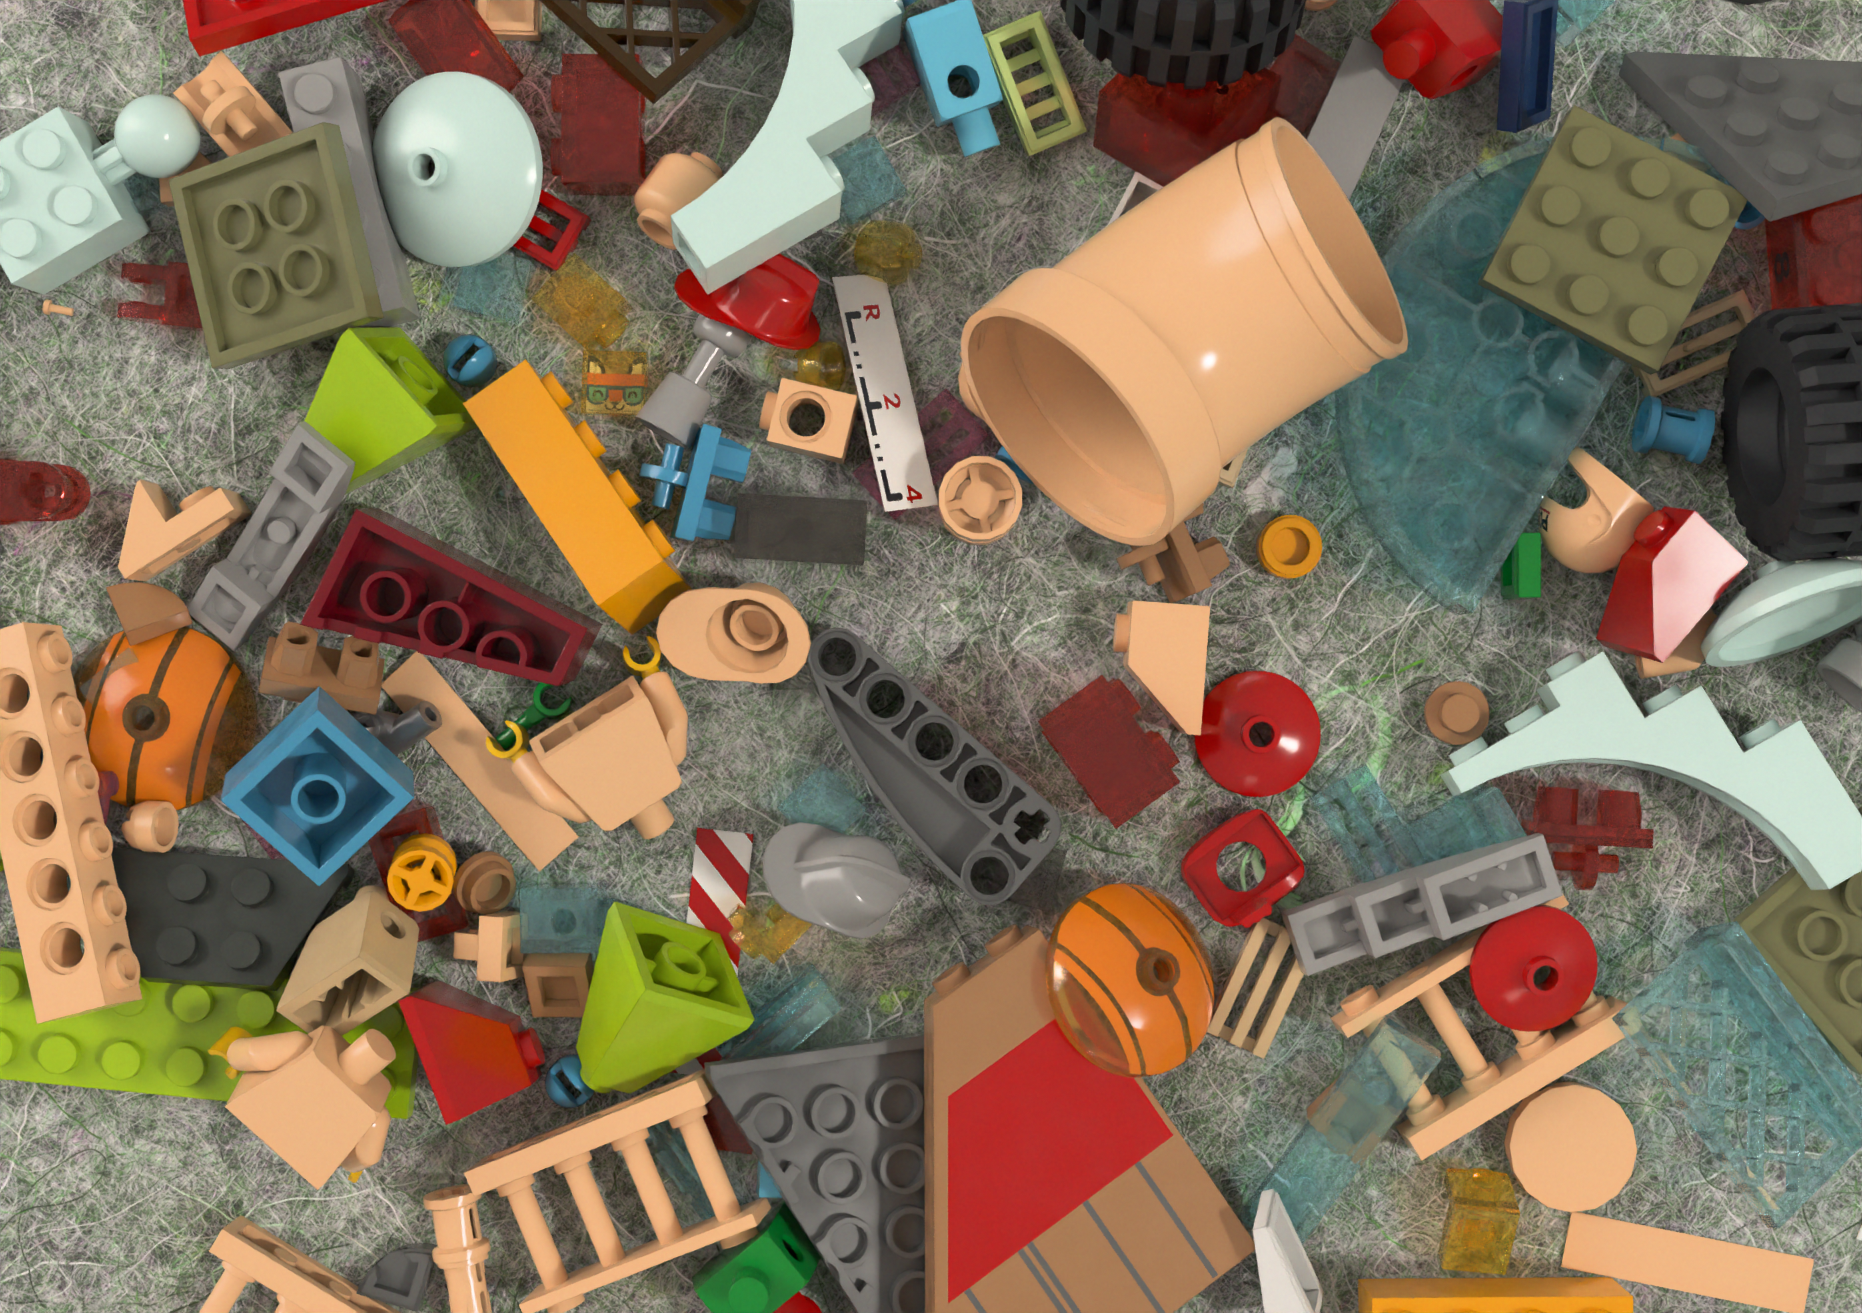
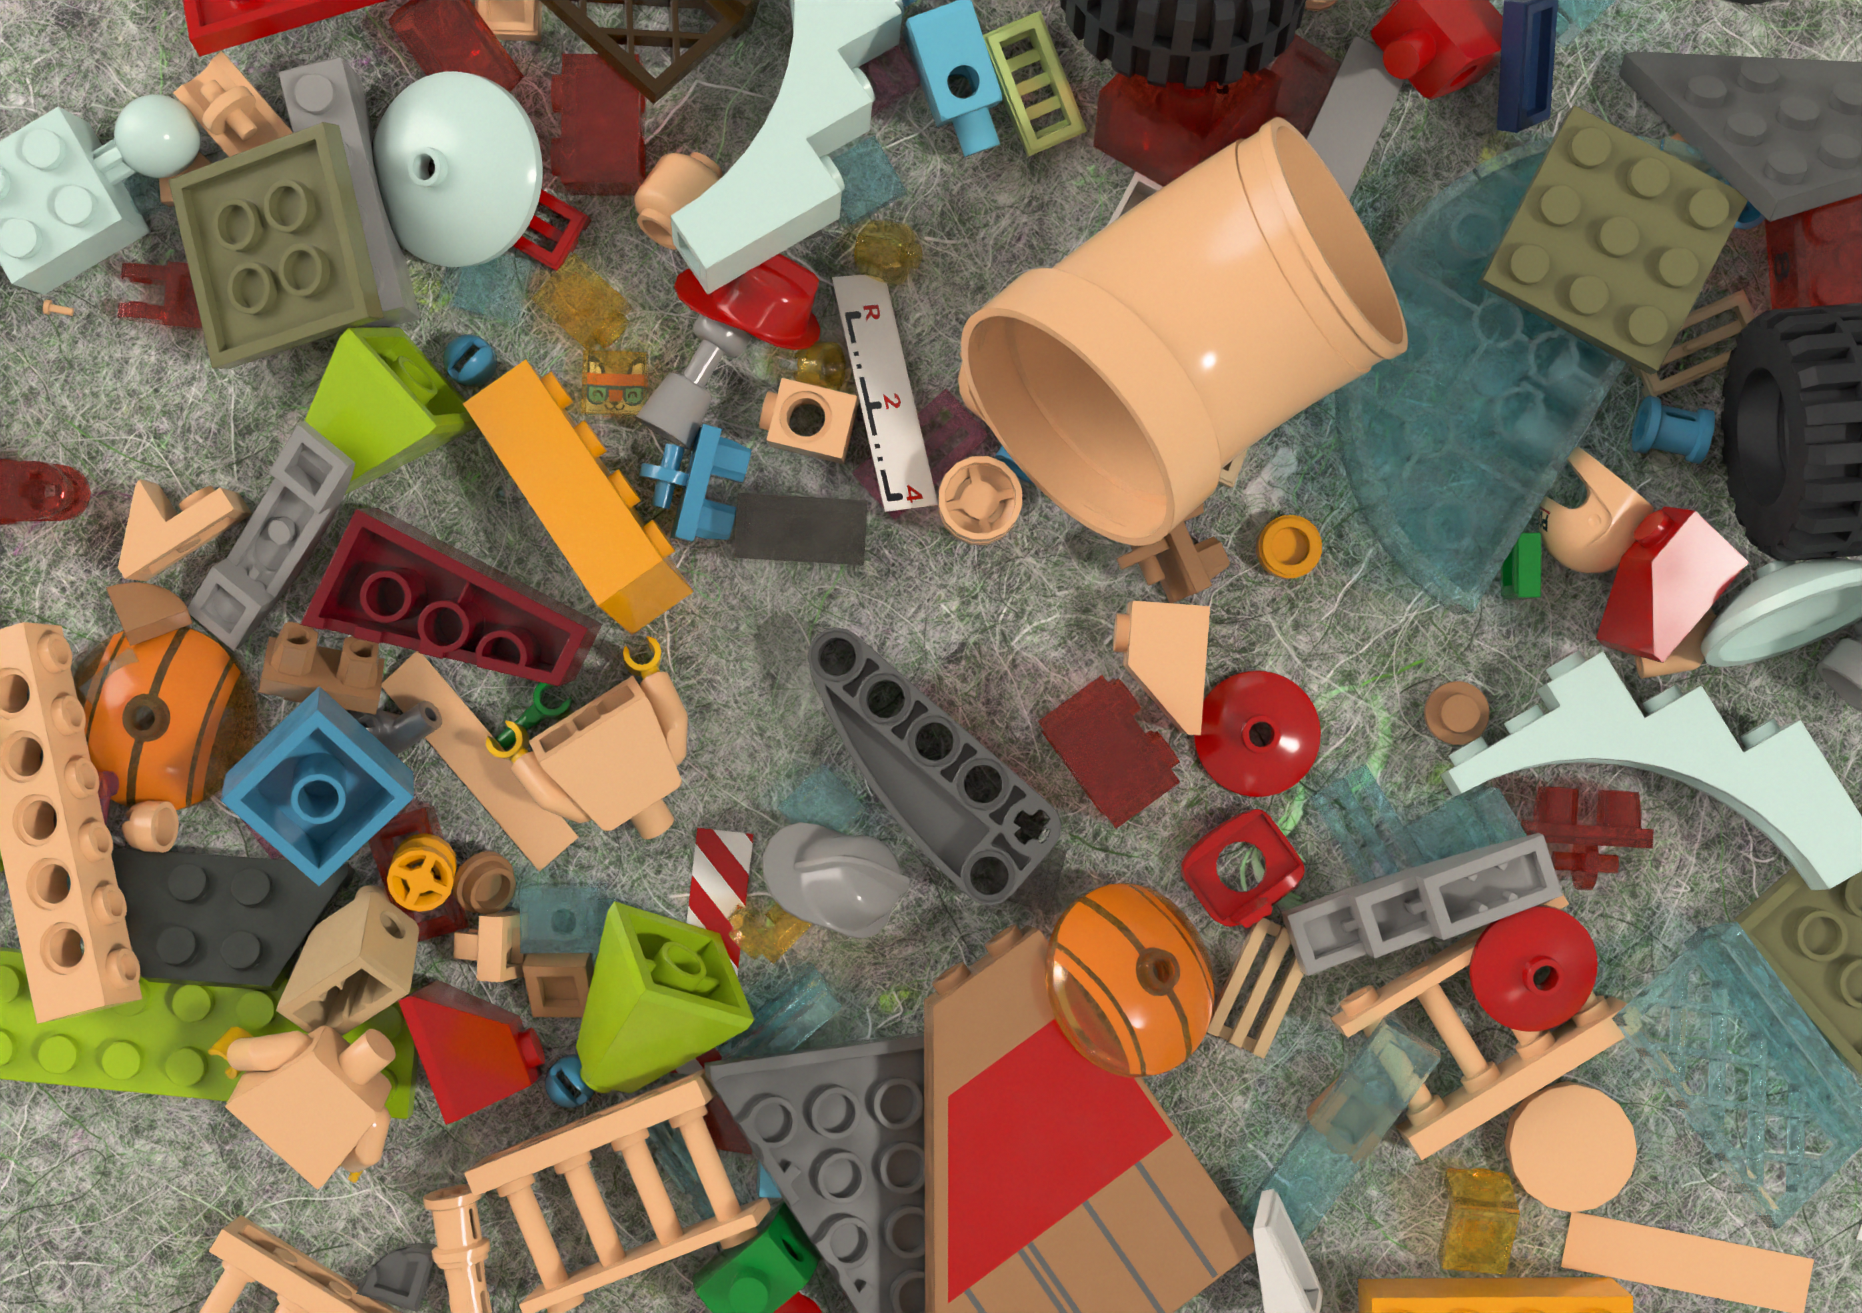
light nougat piece [656,582,811,683] -> none

